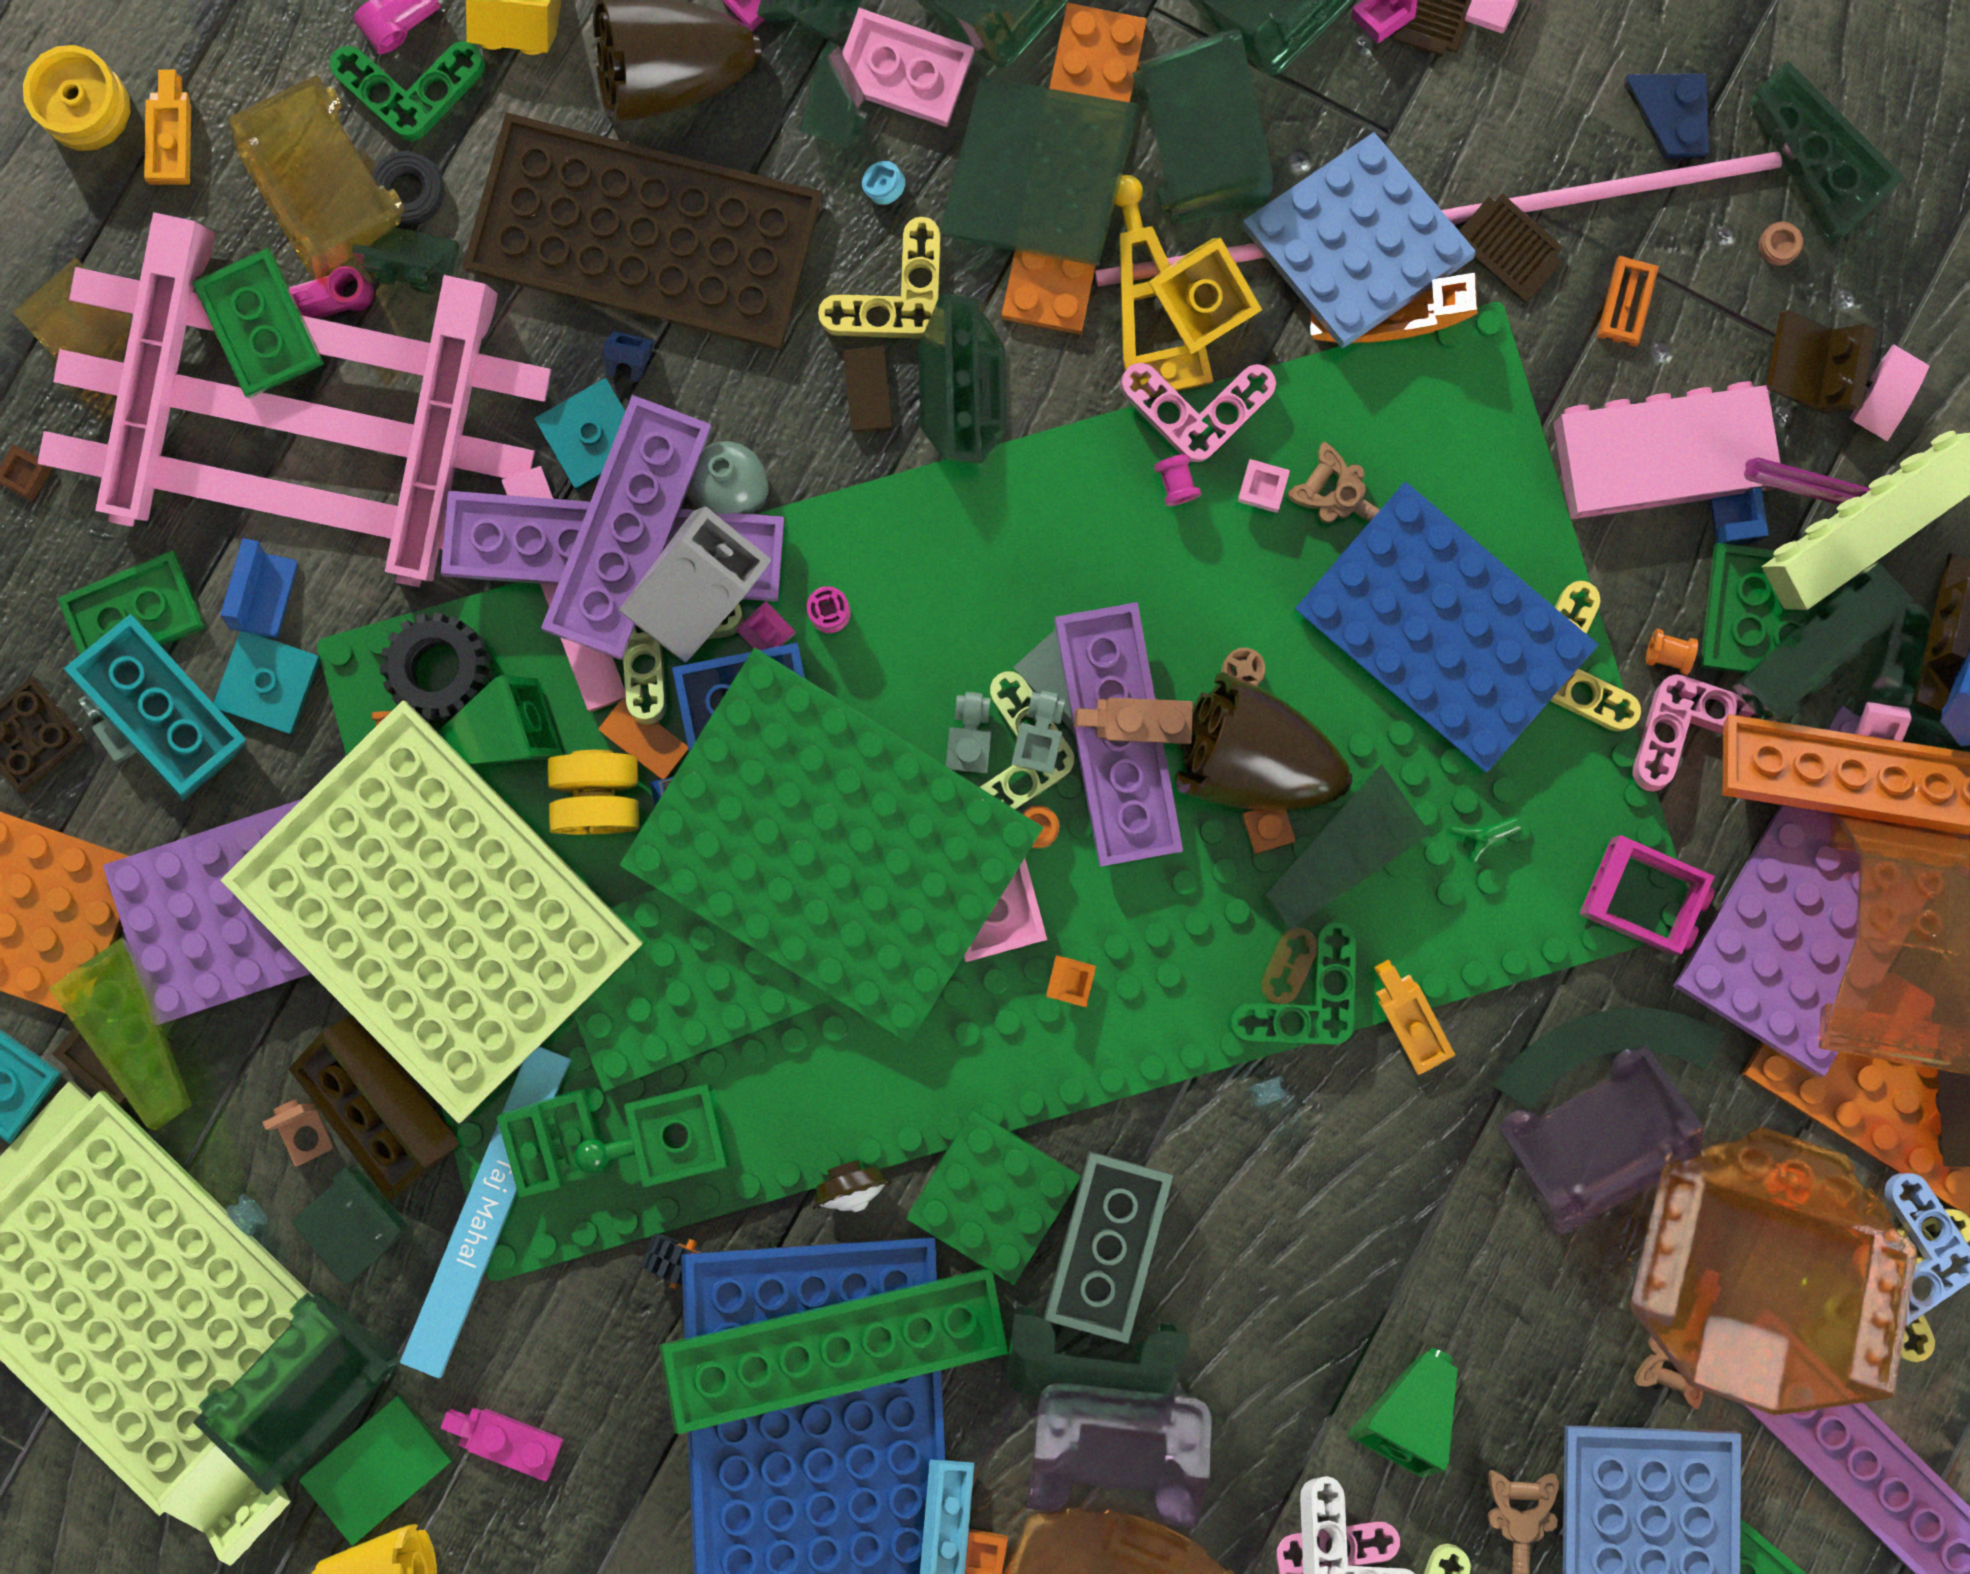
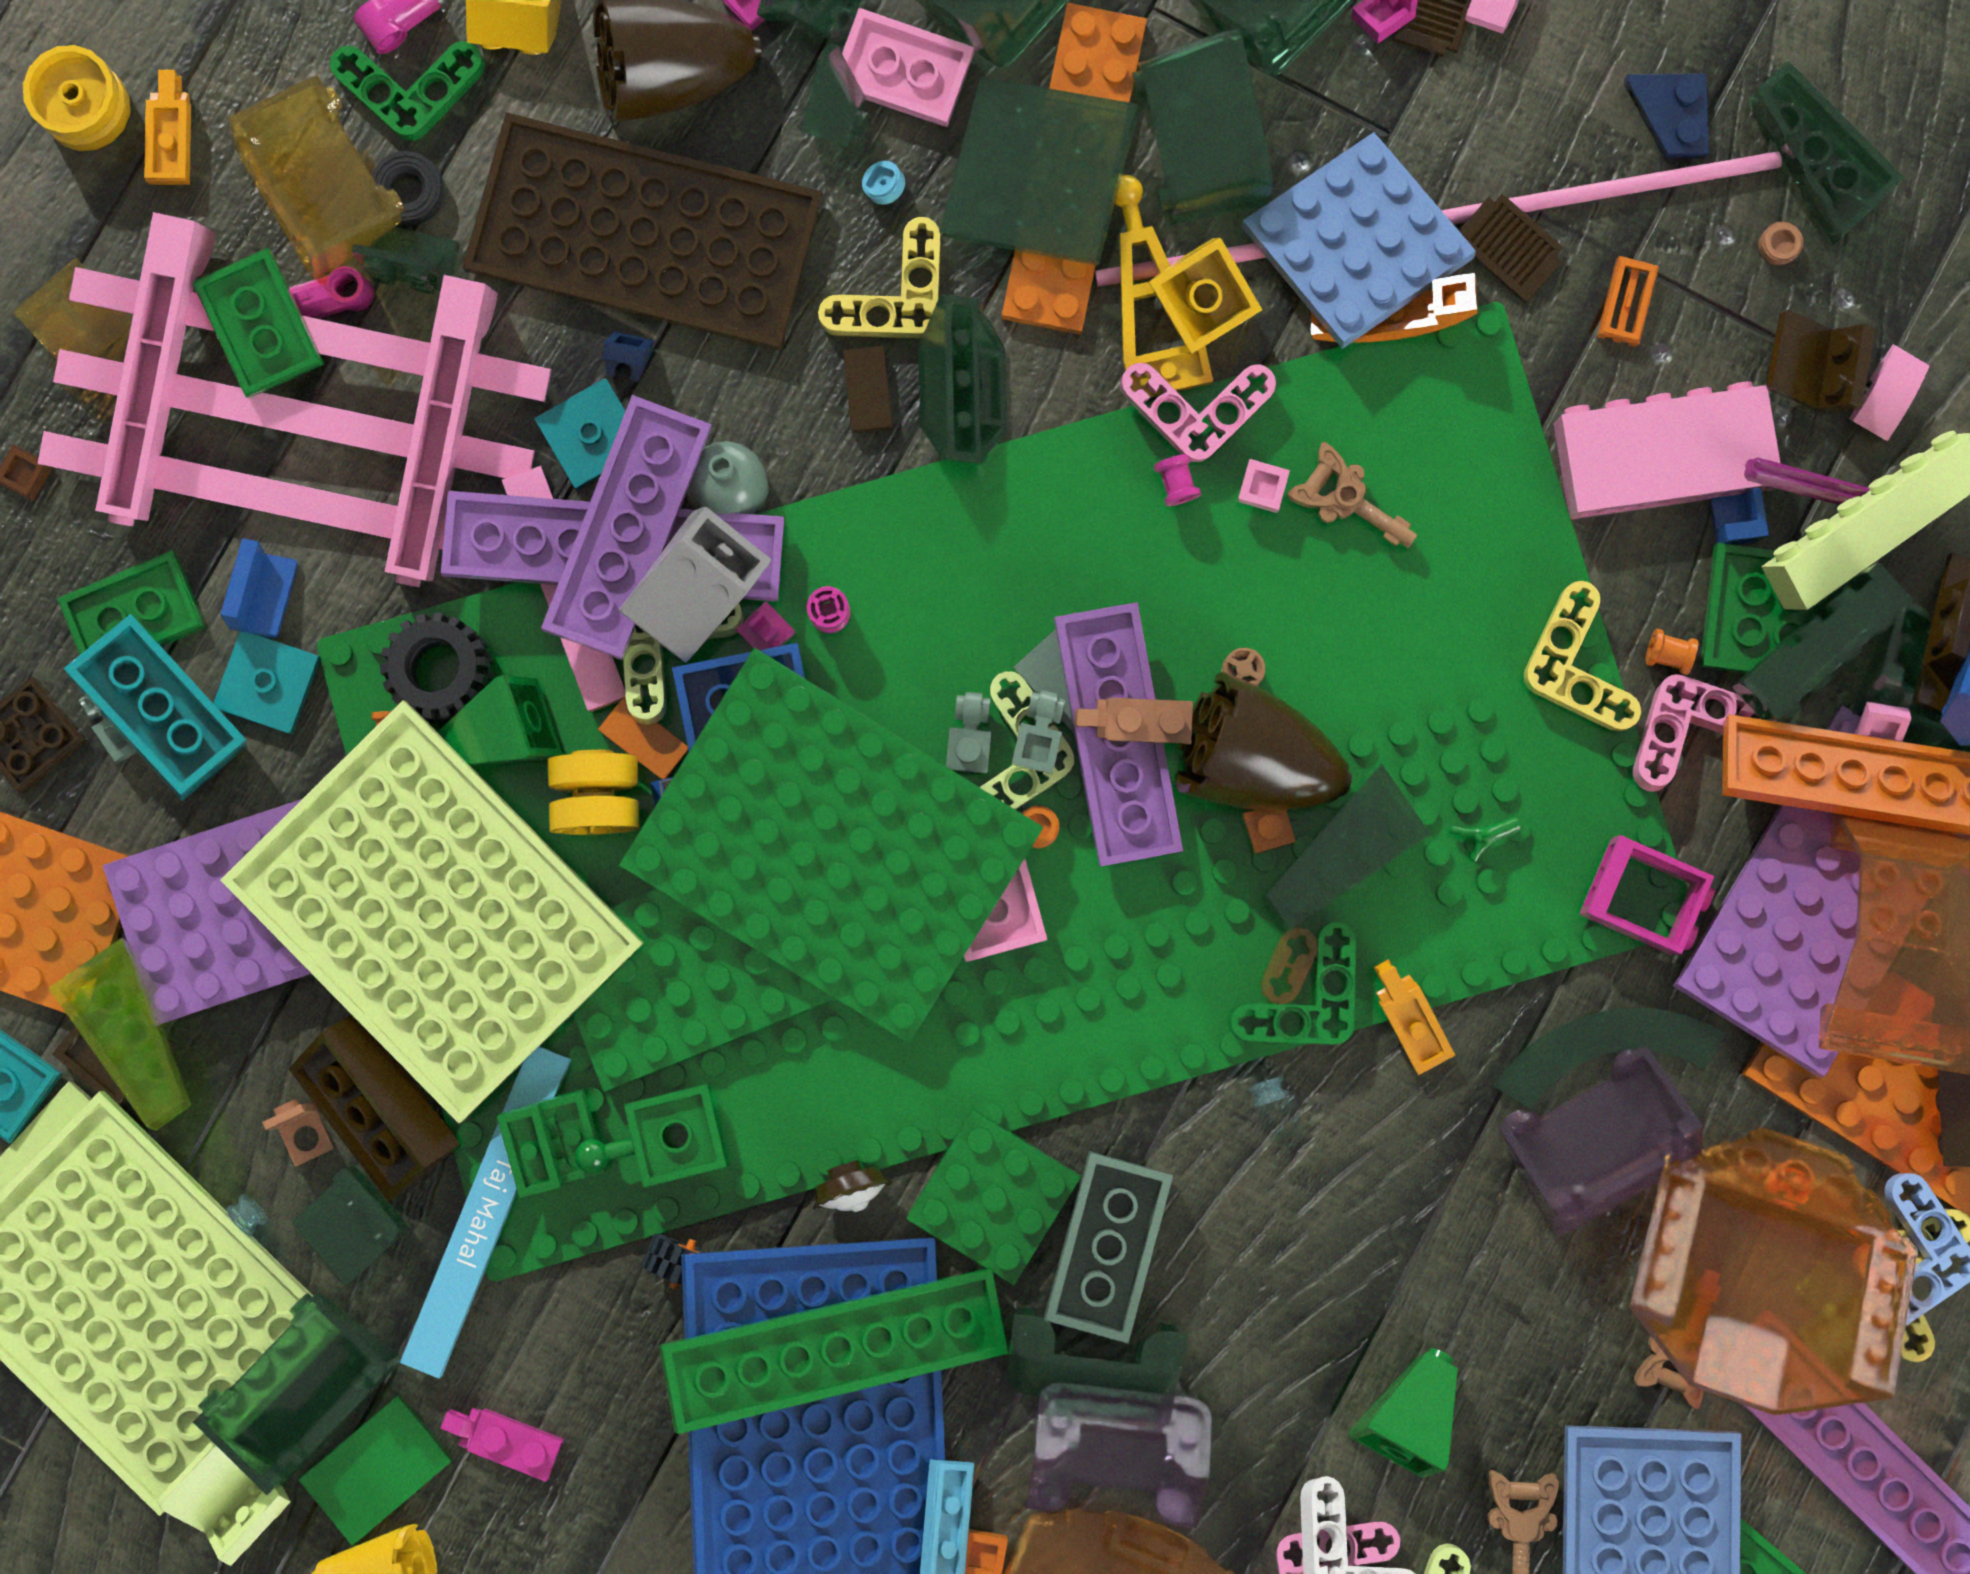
orange plate [1046,956,1096,1007] -> none
blue plate [1295,481,1599,773] -> none

